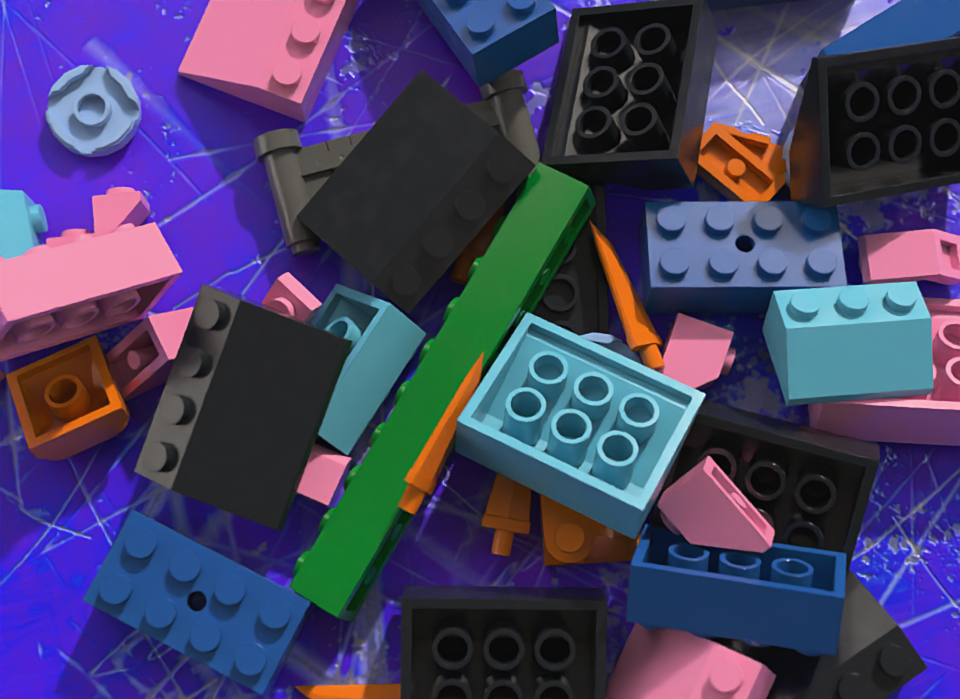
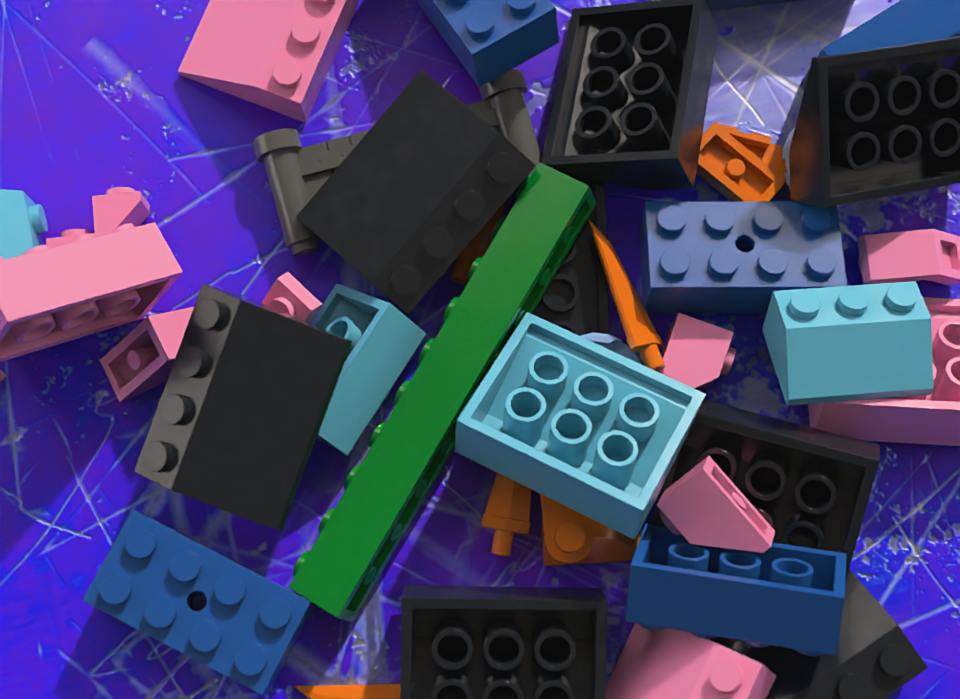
orange slope [6,335,130,461] -> none
light blue tile [46,65,141,157] -> none
bright pink piece [296,442,352,509] -> none
orange bar [397,351,484,515] -> none

